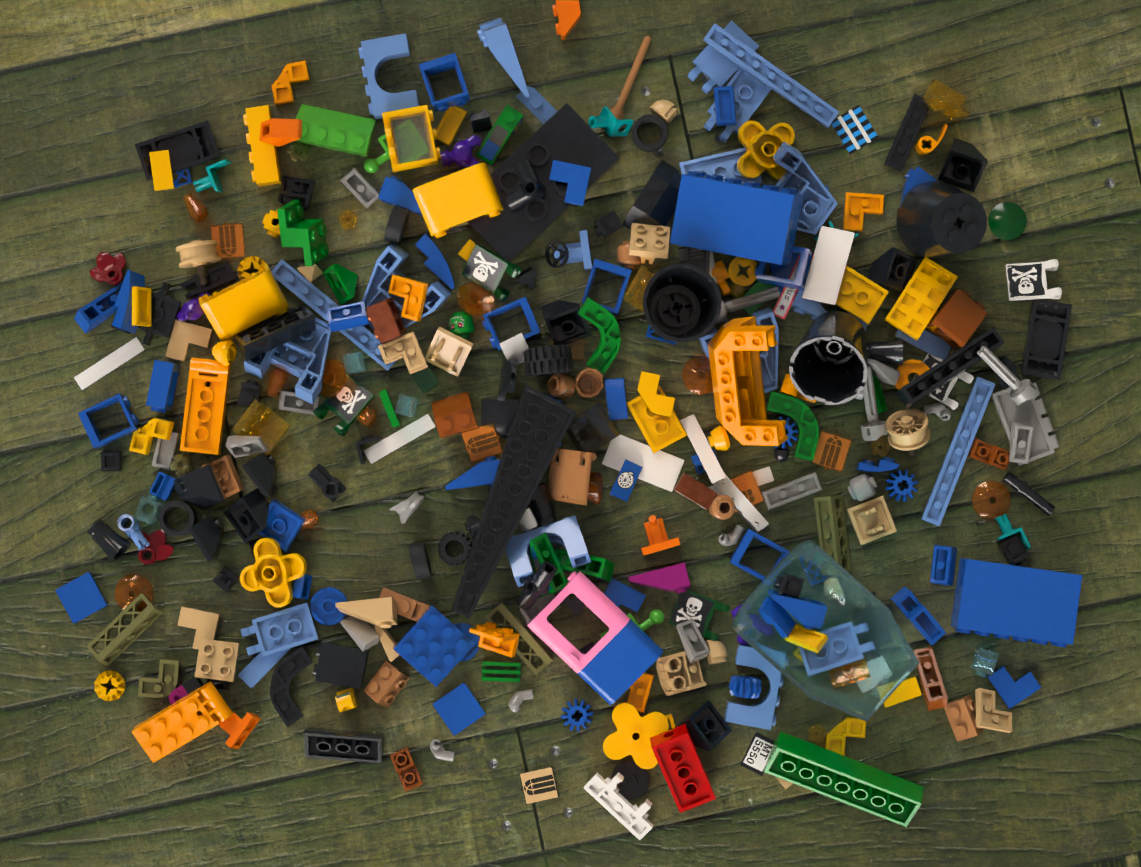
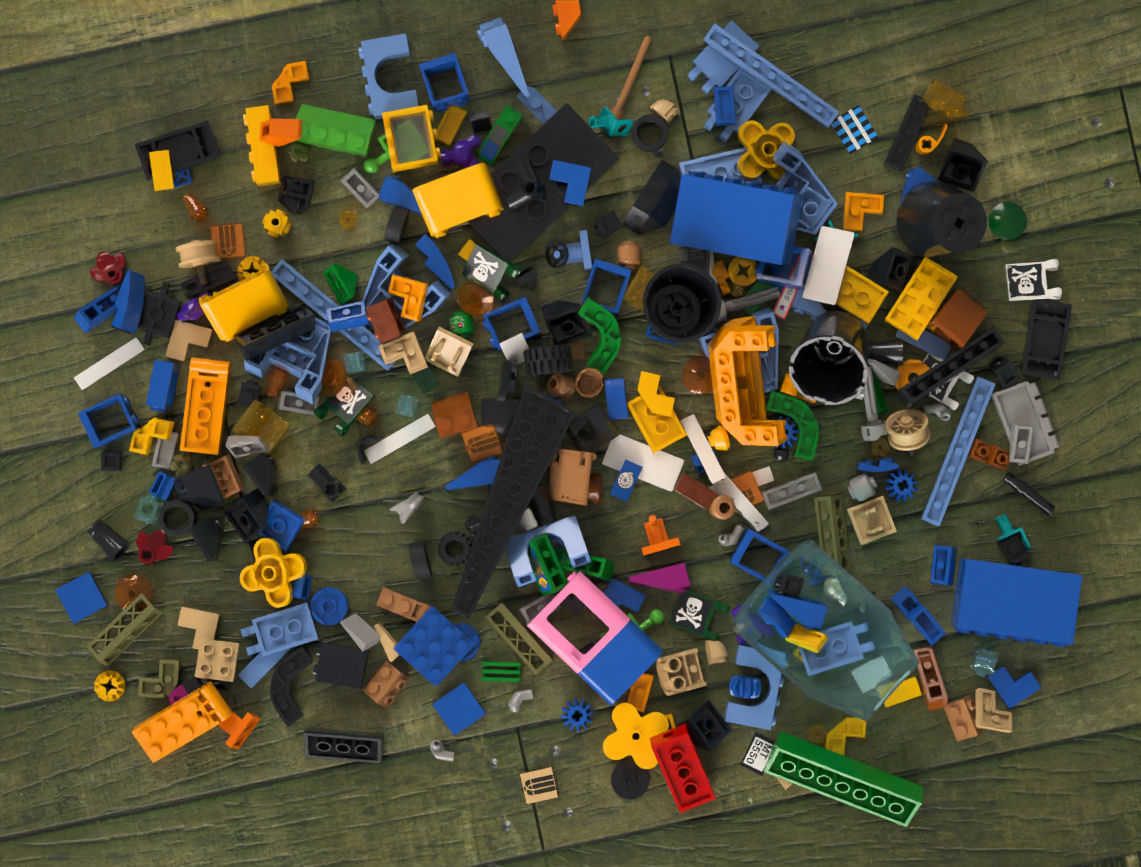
medium blue pin [117,514,150,551] -> none
yellow tile [132,286,152,327] -> none
teal bracket [193,159,232,193] -> none
yellow cone [212,340,237,366] -> none
black tile [212,566,240,593] -> none
green bracket [277,200,329,266] -> none
tan slope [297,263,323,283] -> none
tan slope [335,597,397,628] -> none
yellow leg [335,687,358,712] -> none
green tile [379,389,401,428] -> none
dark orange slope [390,747,423,792] -> none
light orange bracket [469,622,520,658] -> none
black piece [516,562,557,611] -> none
white hinge [583,772,654,840] -> none
tan plate [629,223,670,264] -> none
light grey slope [676,619,710,663] -> none
clear orange piece [812,431,852,472] -> none
clear orange plate [828,657,871,688] -> none
clear orange dish [972,481,1011,519] -> none
light grey piece [977,346,1039,407] -> none

